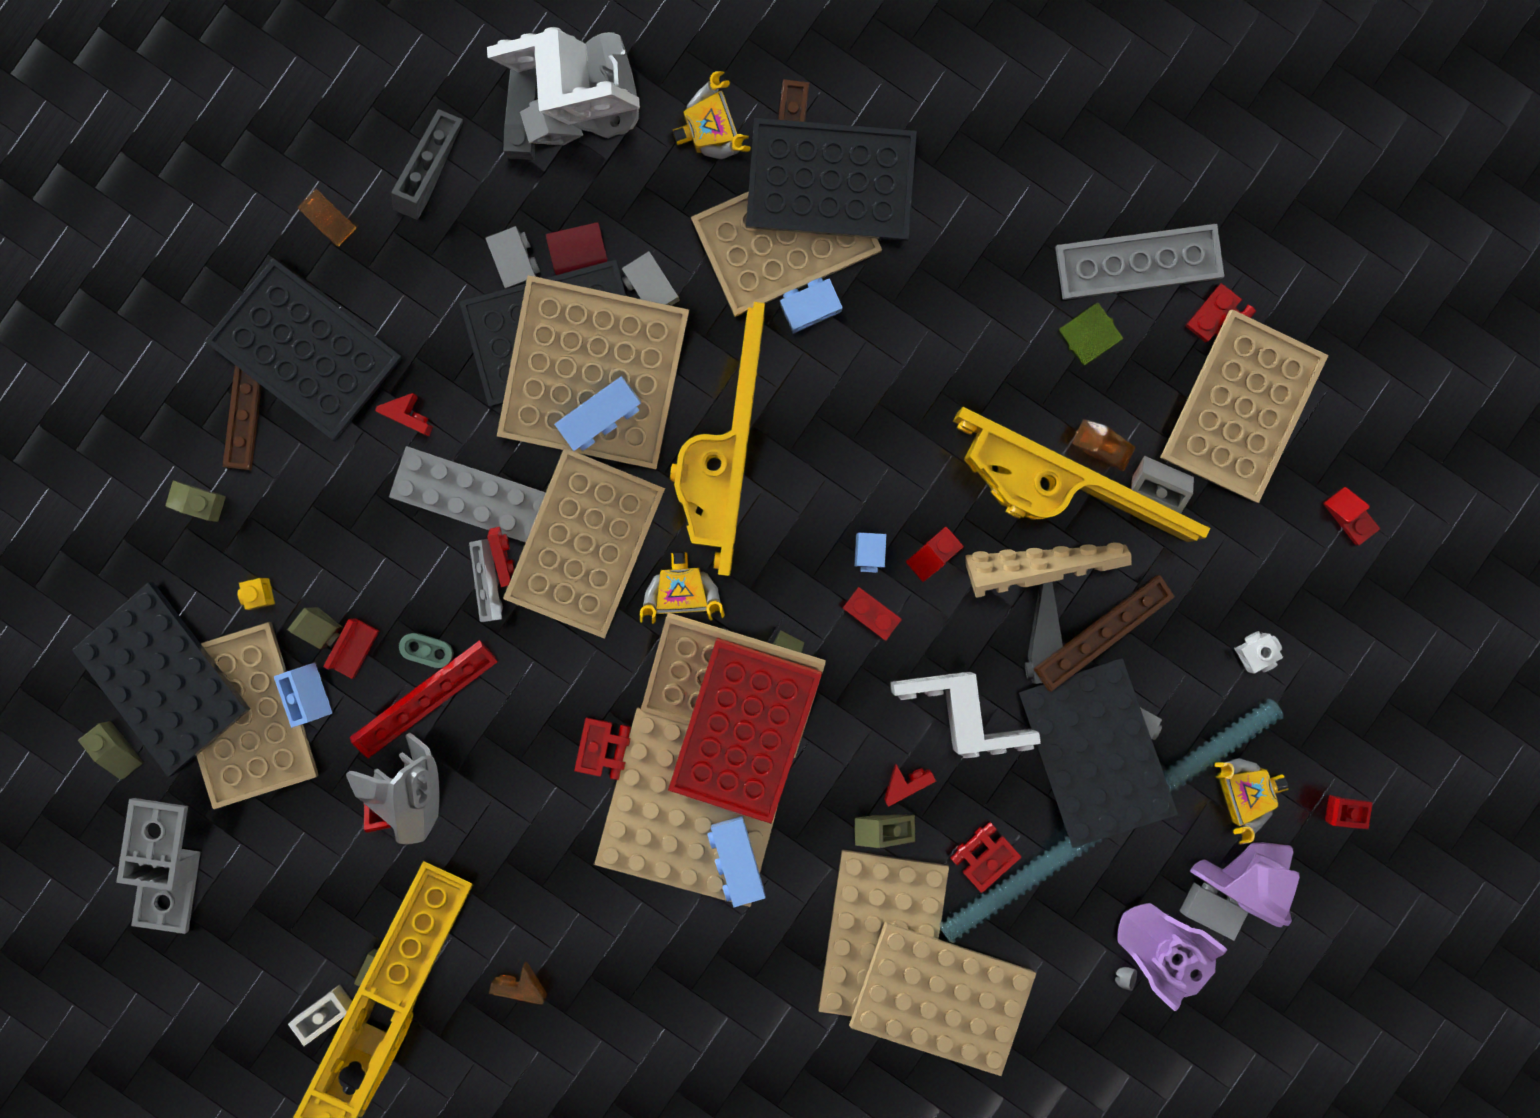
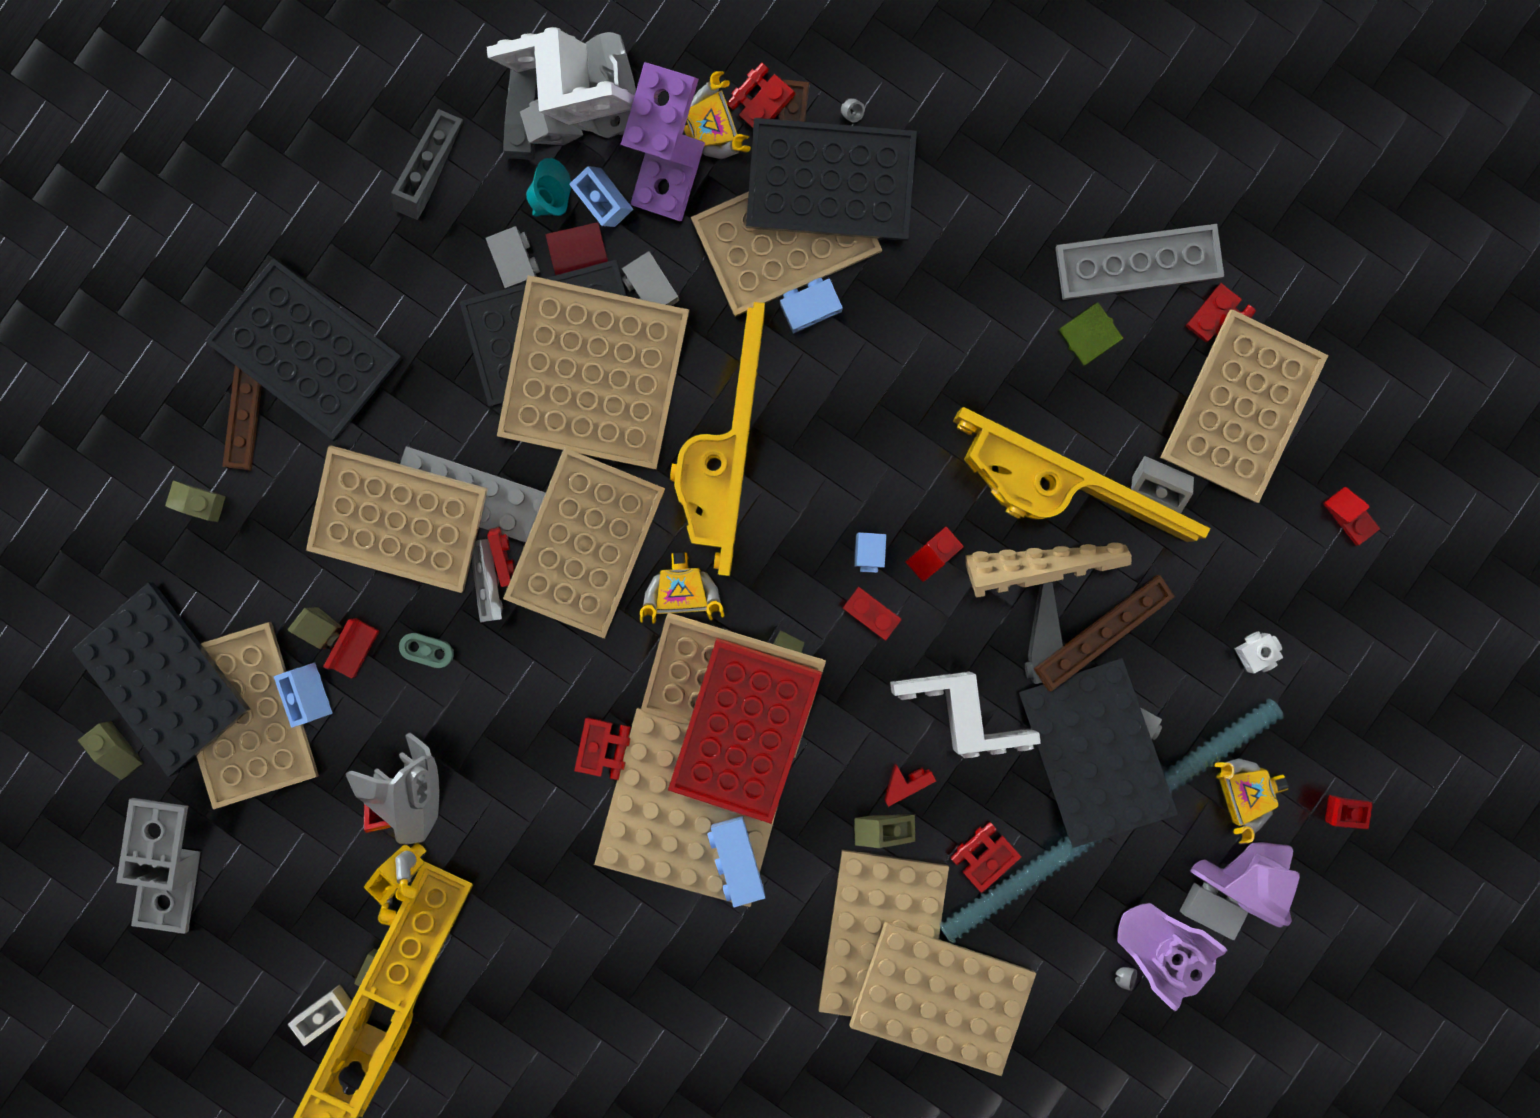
yellow brick [238,578,275,610] -> none
clear orange slope [297,189,356,246] -> none
red plate [350,640,497,758] -> none
red slope [375,393,433,436] -> none
clear orange slope [489,962,547,1005] -> none
light blue brick [554,375,641,451] -> none
clear orange slope [1072,420,1135,471] -> none
none -> tan plate [306,446,488,593]
none -> torso [364,843,427,926]
none -> teal piece [526,158,571,217]
none -> light blue brick [569,166,633,227]
none -> medium lavender bracket [621,62,705,221]
none -> red plate [727,62,796,129]
none -> light grey hinge [841,99,865,122]

